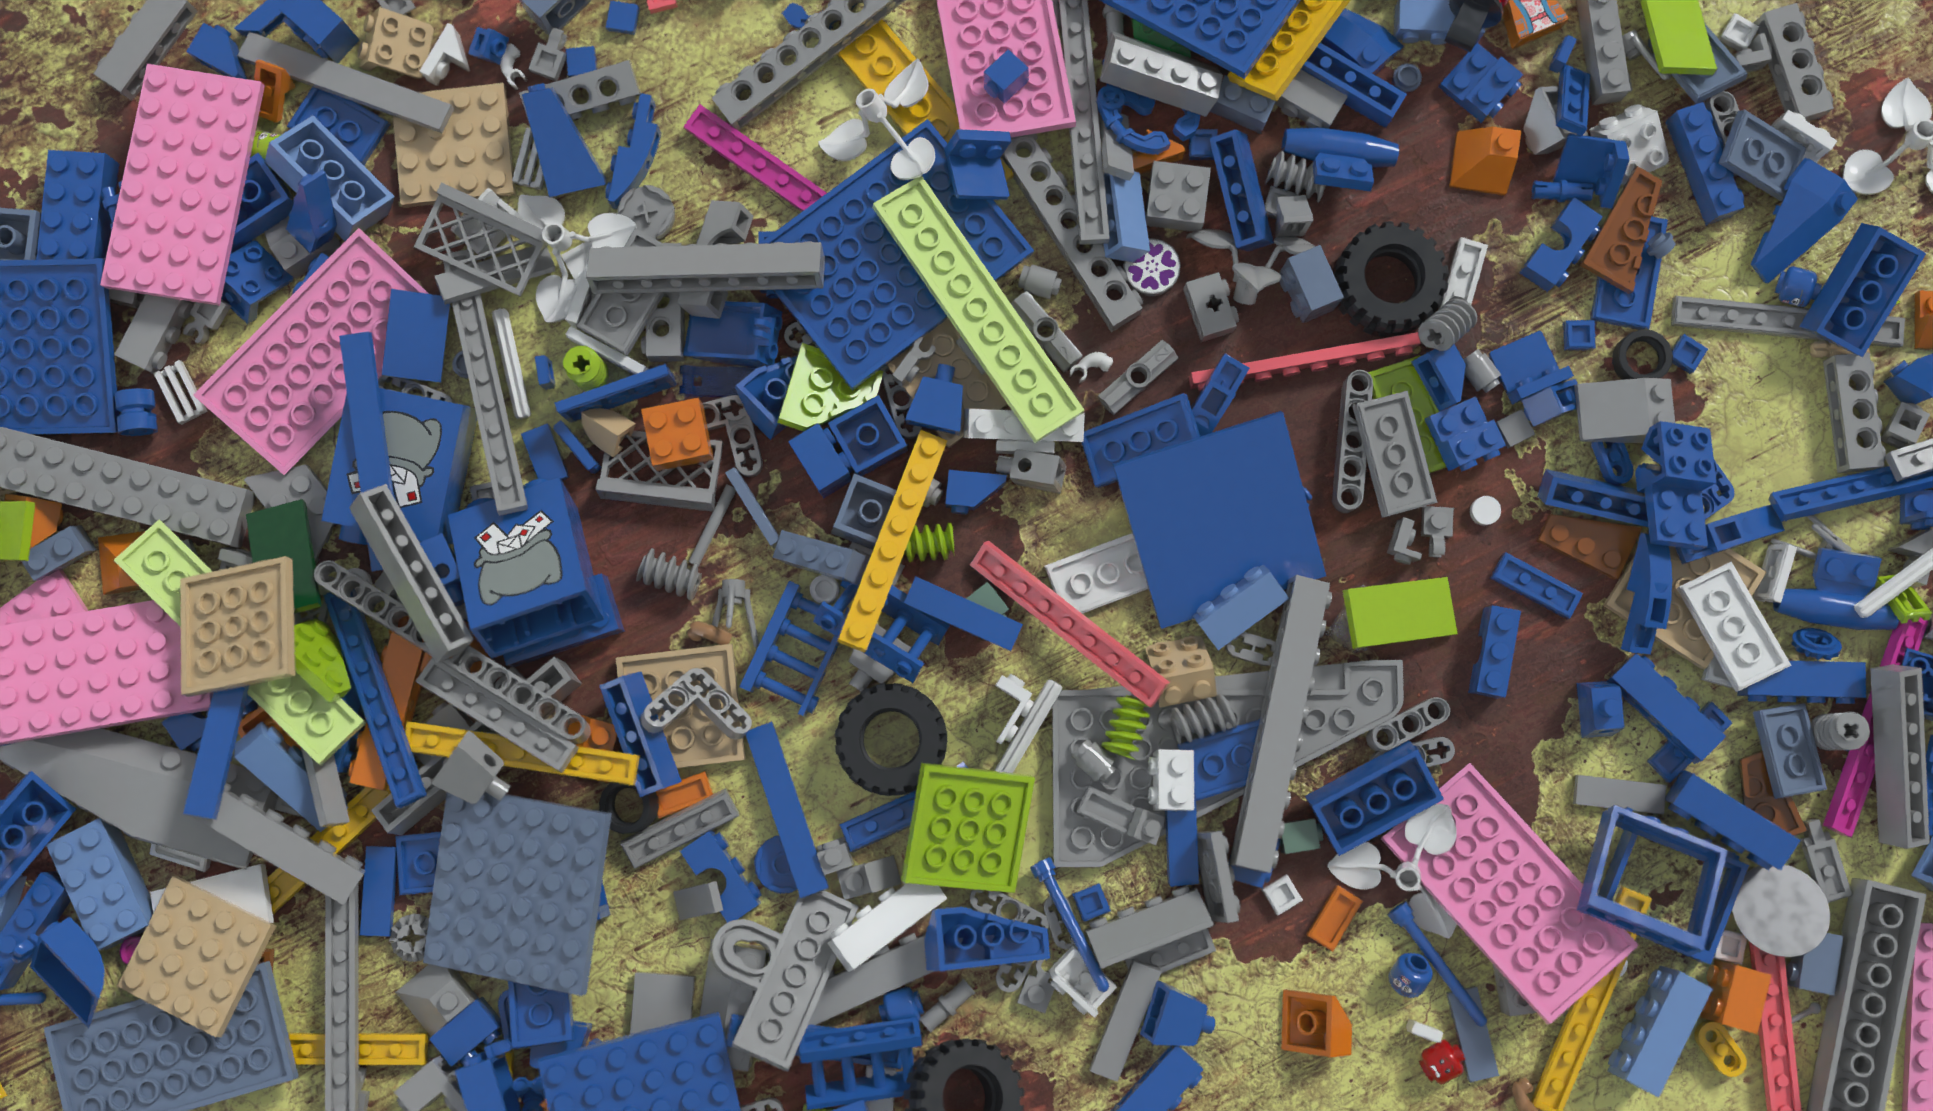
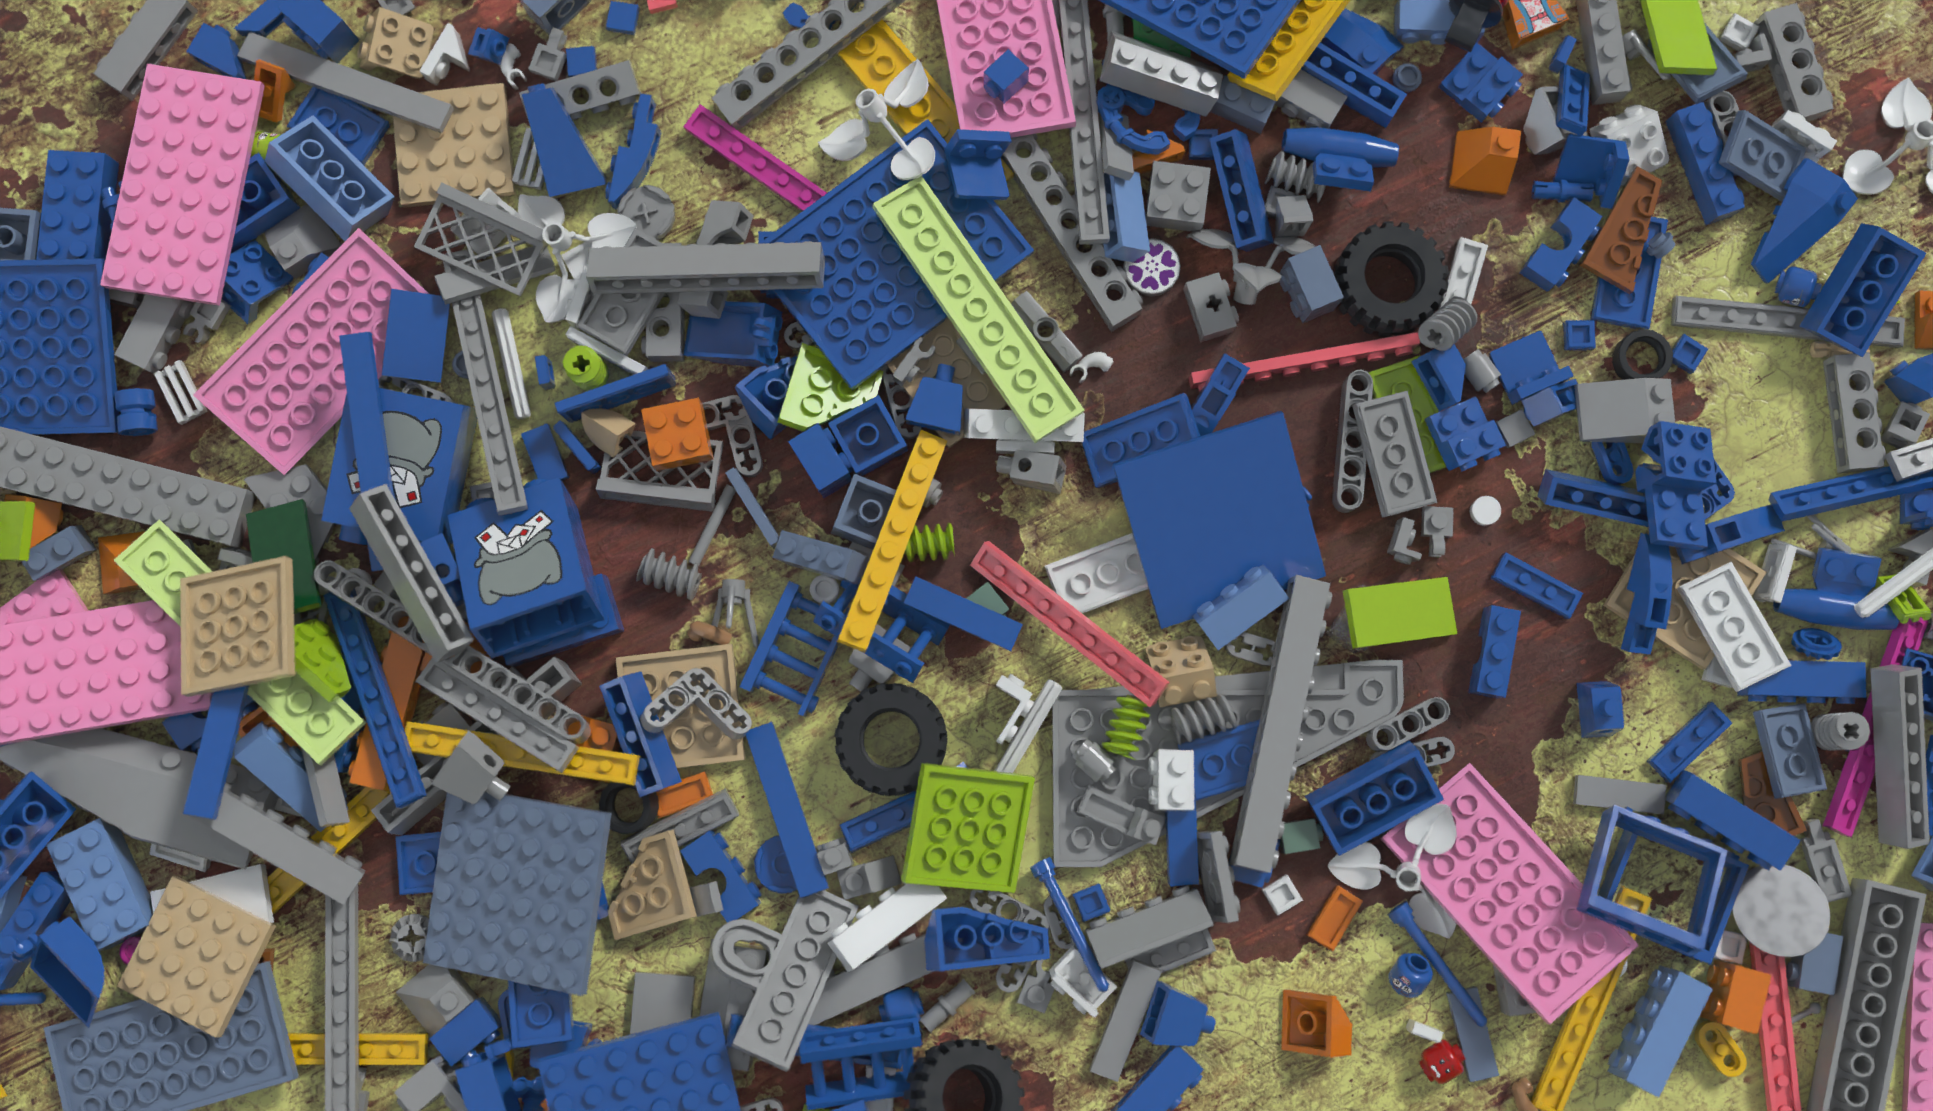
blue slope [286,169,337,254] -> none
blue tile [360,846,397,937] -> none
clear blue plate [679,365,759,397] -> none
blue slope [946,470,1007,514] -> none
light grey brick [1018,264,1062,299] -> none
light grey piece [1097,340,1179,415] -> none
dark orange wing [1536,514,1642,580] -> none
blue brick [1607,653,1727,764] -> none
none -> tan plate [607,830,697,940]

